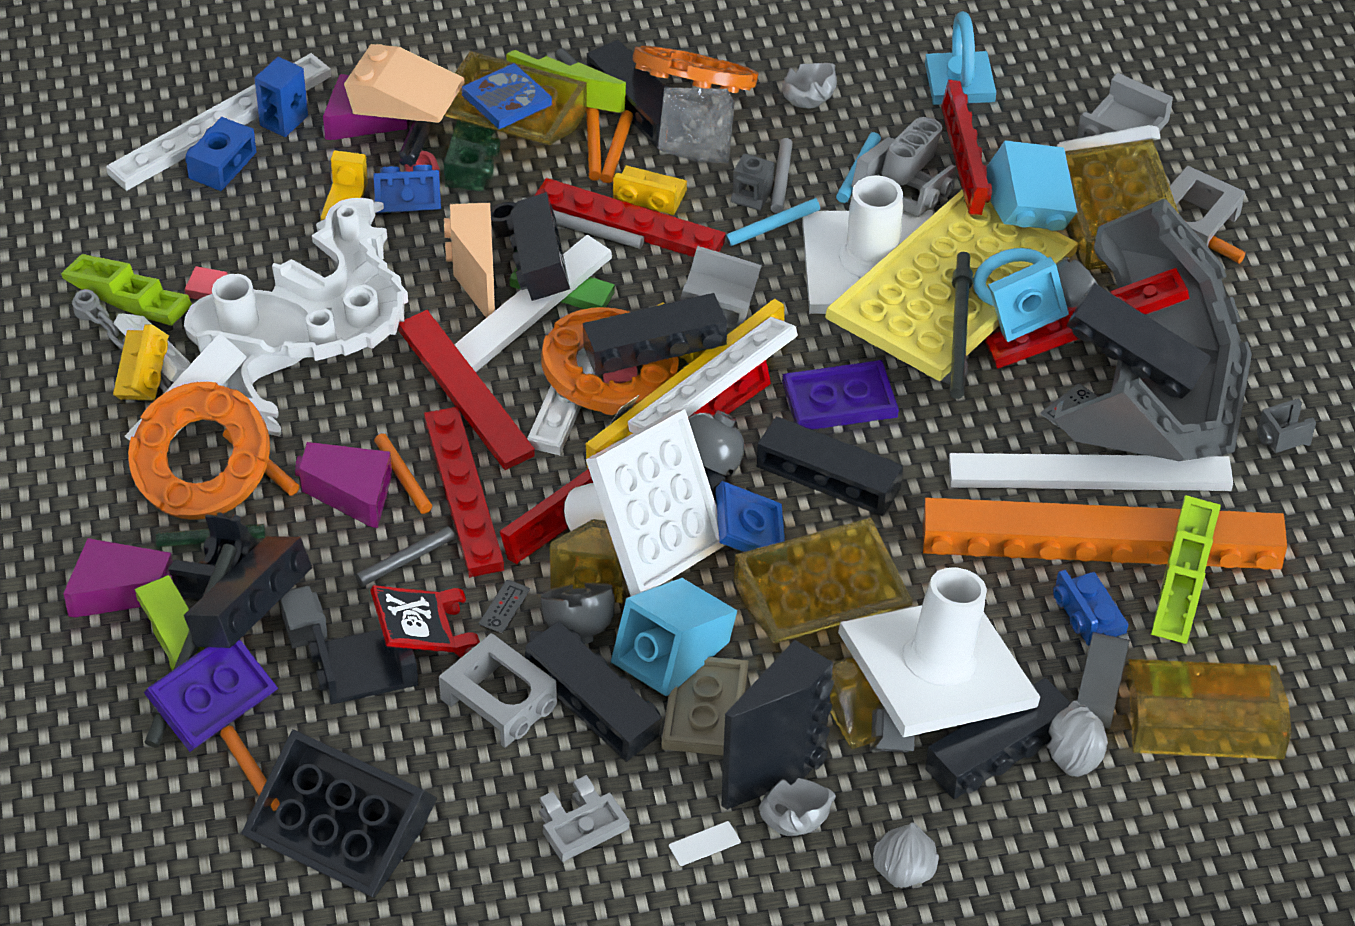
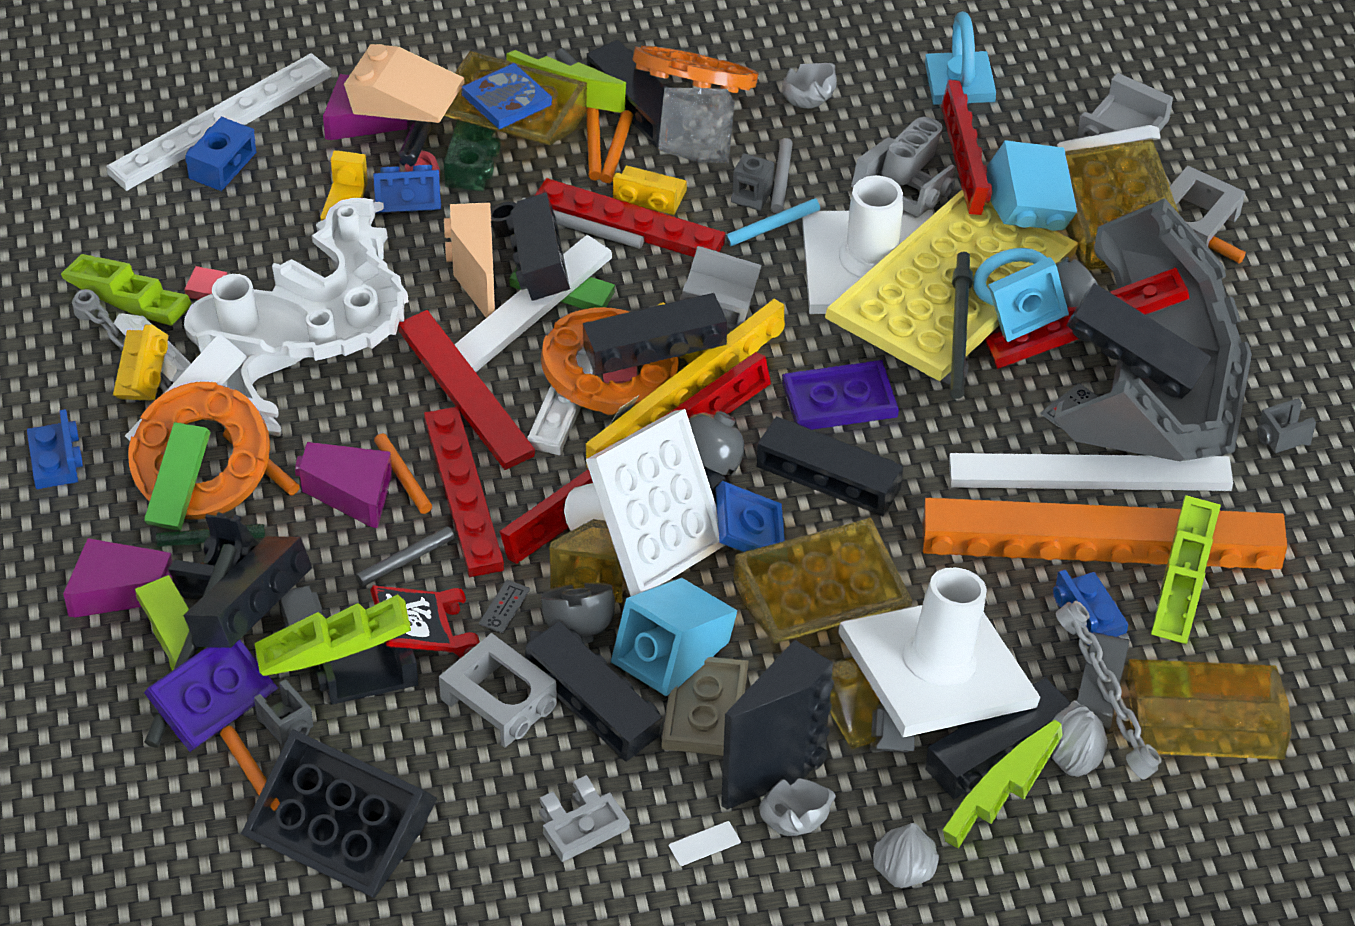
blue brick [254,57,308,137] -> none
white tile [627,317,798,433] -> none
medium azure bar [836,132,881,203] -> none
none -> blue bracket [27,409,83,489]
none -> bright green tile [144,422,211,531]
none -> dark grey window [254,679,313,745]
none -> lime slope [255,594,411,676]
none -> lime slope [943,720,1062,849]
none -> light grey piece [1056,601,1161,780]

